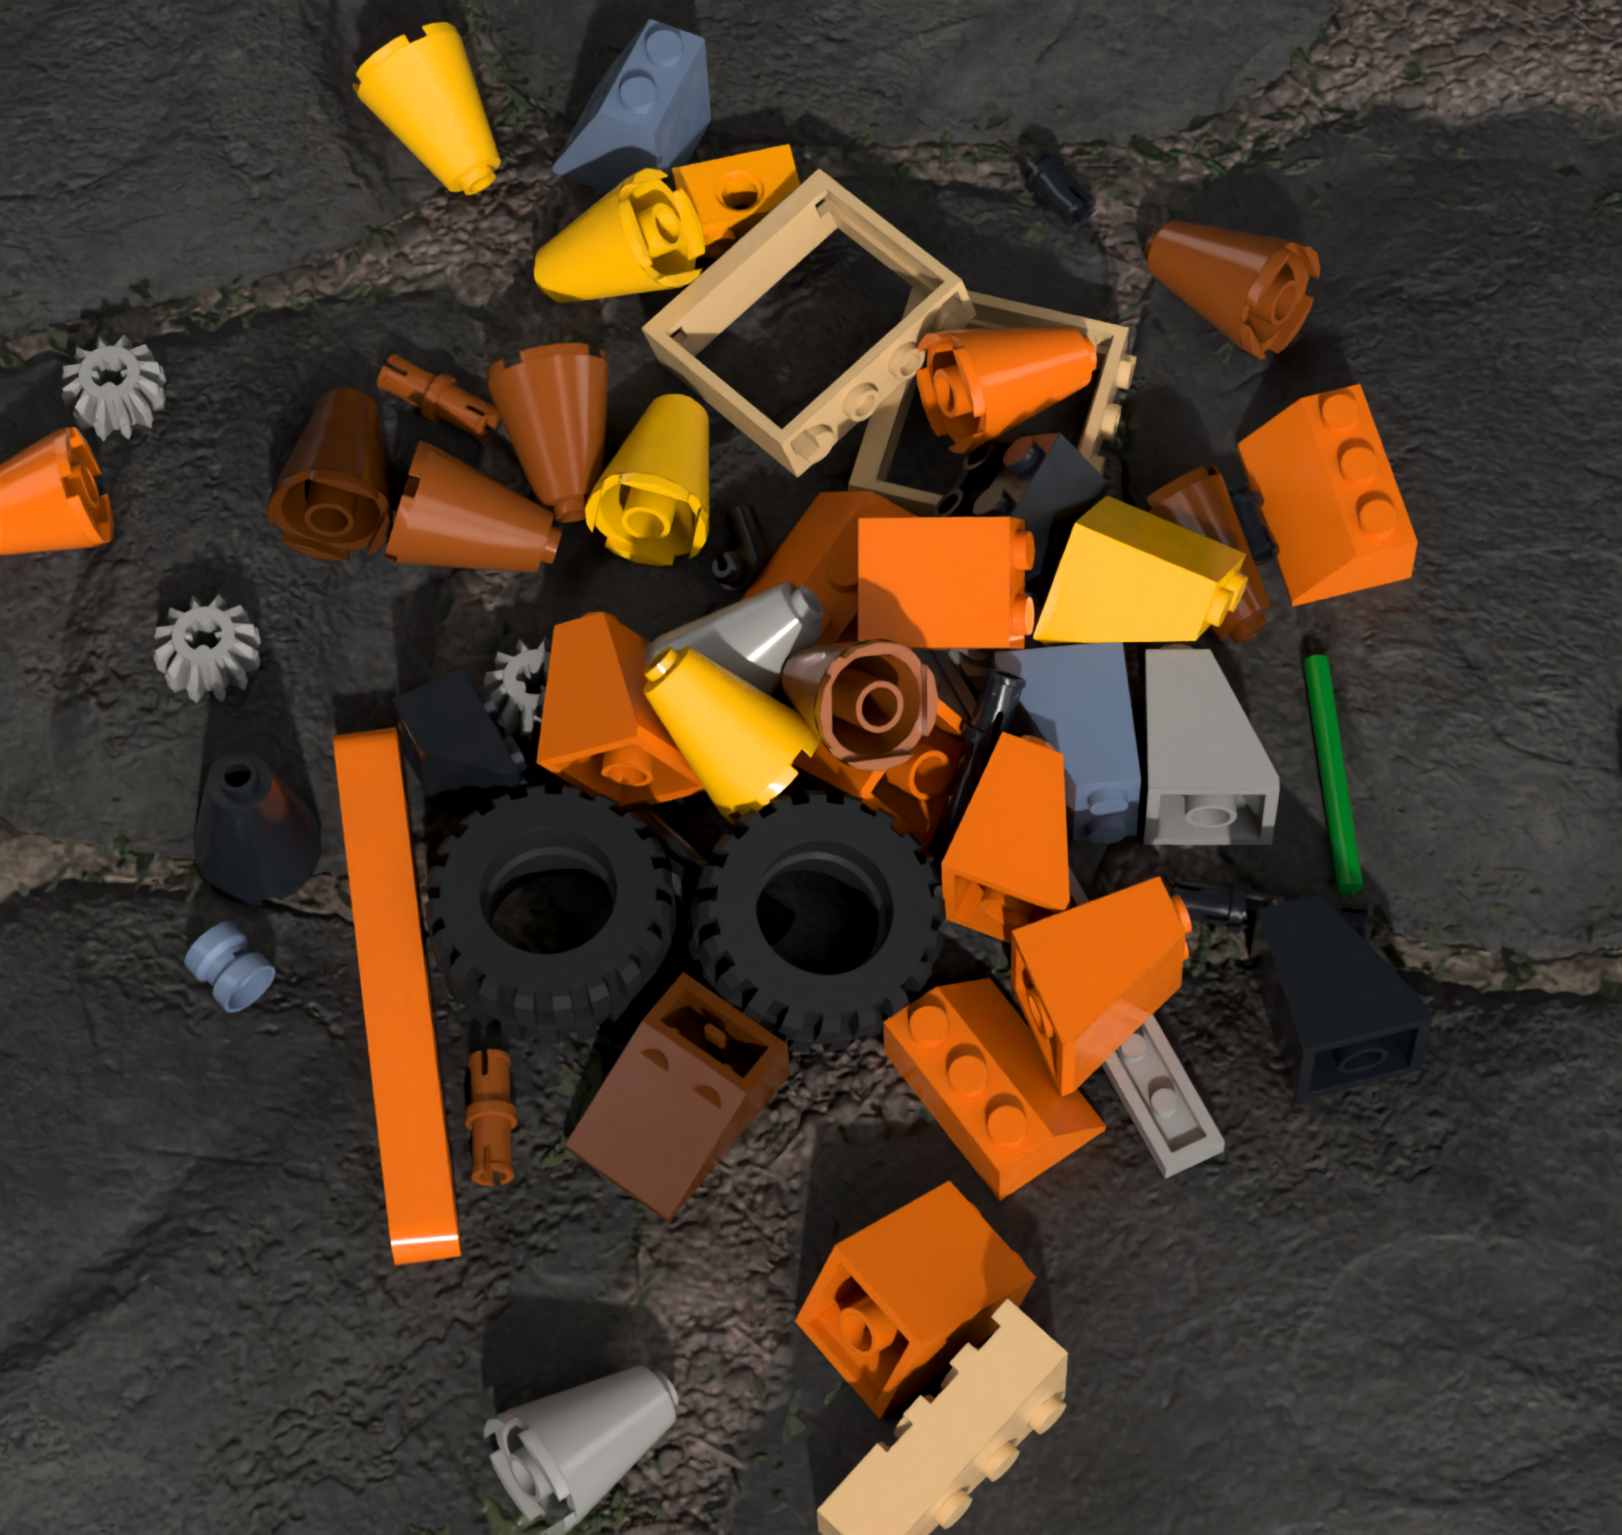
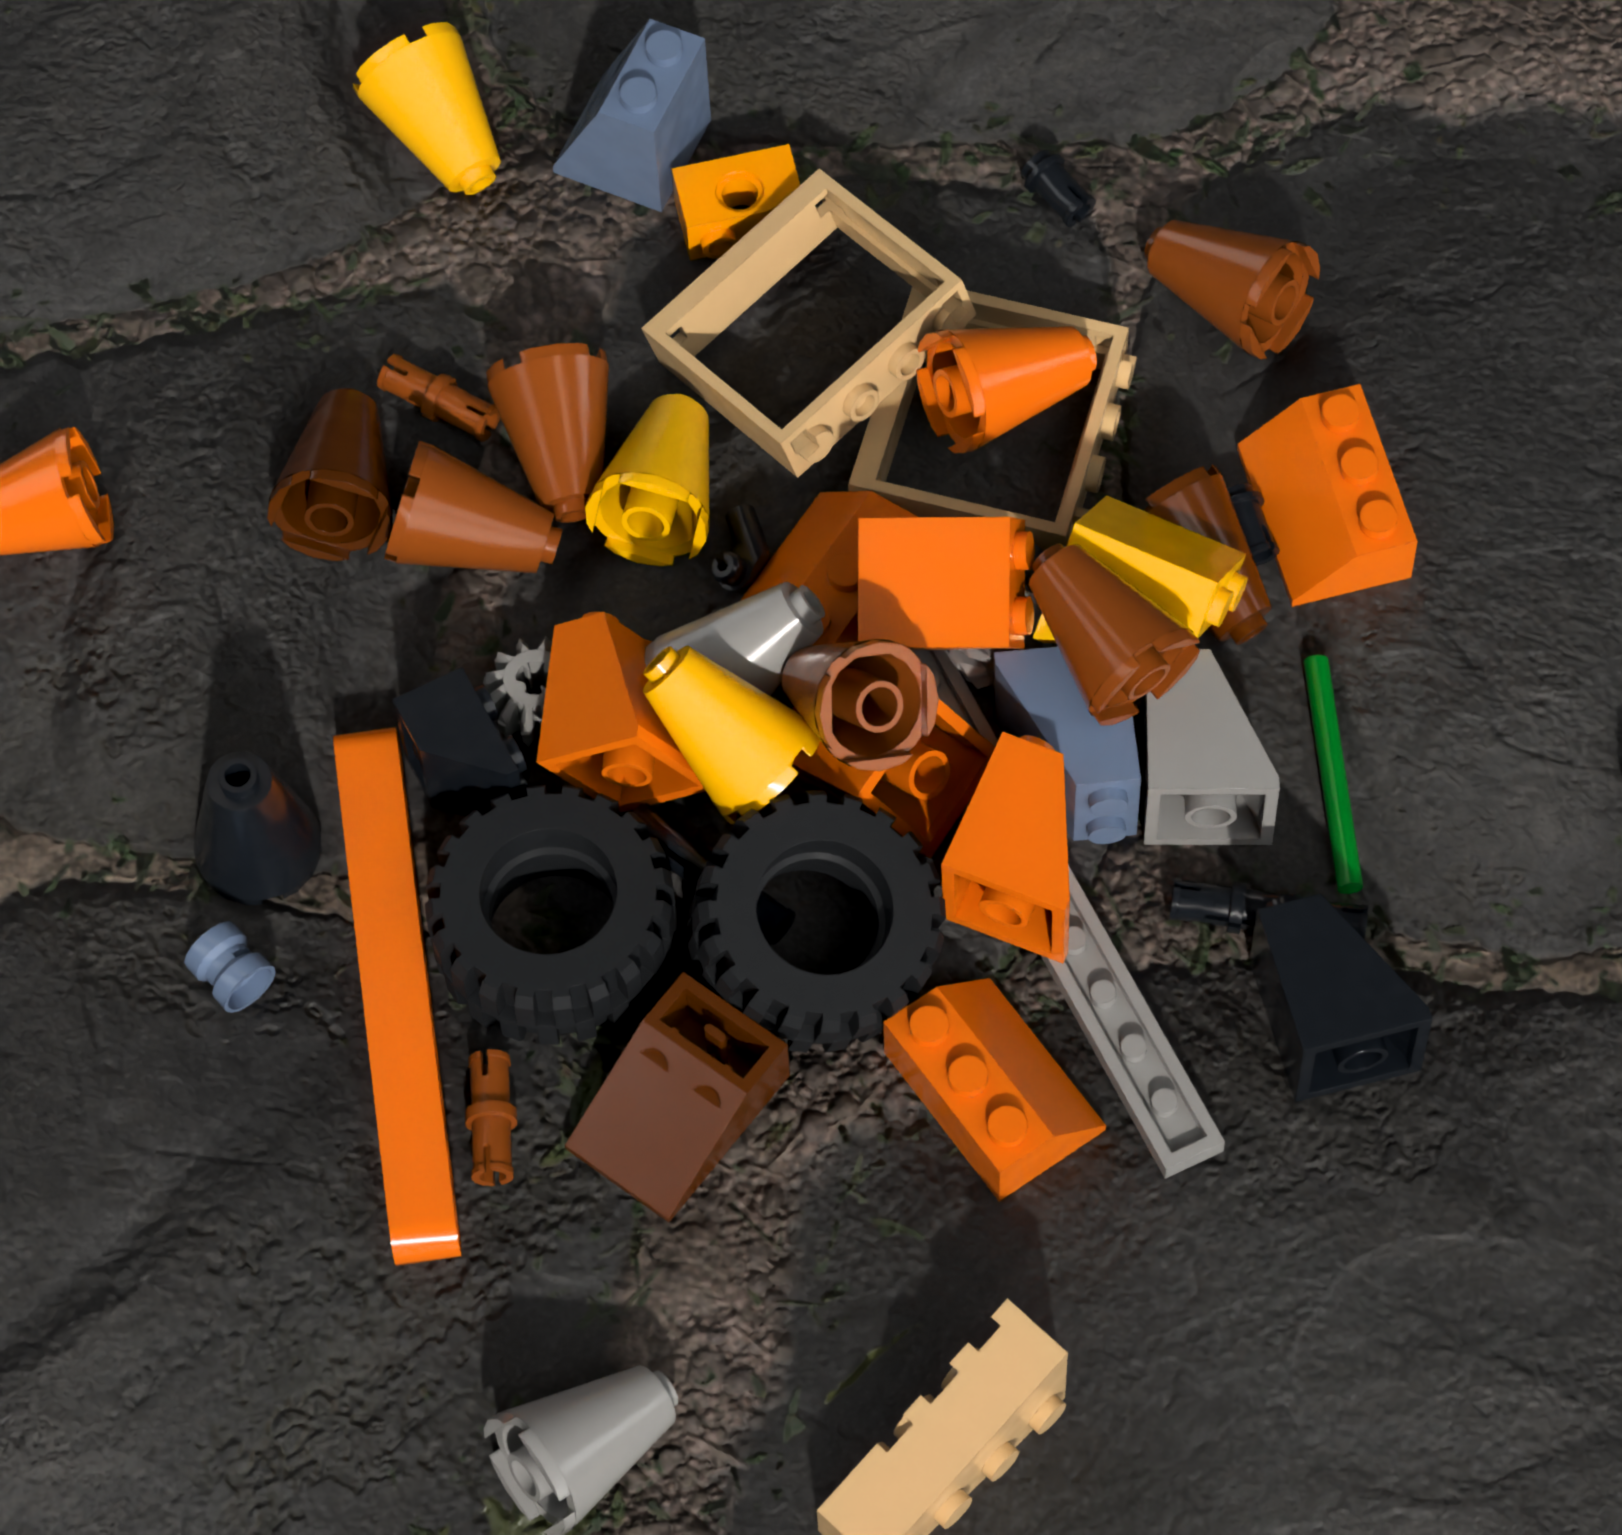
light grey gear [61,334,166,441] -> none
light grey gear [154,594,261,704] -> none
yellow cone [534,168,705,303] -> none
orange slope [795,1180,1036,1420] -> none
black pin [927,668,1027,860] -> none
black slope [933,433,1107,581] -> none
orange slope [1011,876,1192,1097] -> none
none -> dark orange cone [1029,544,1200,726]

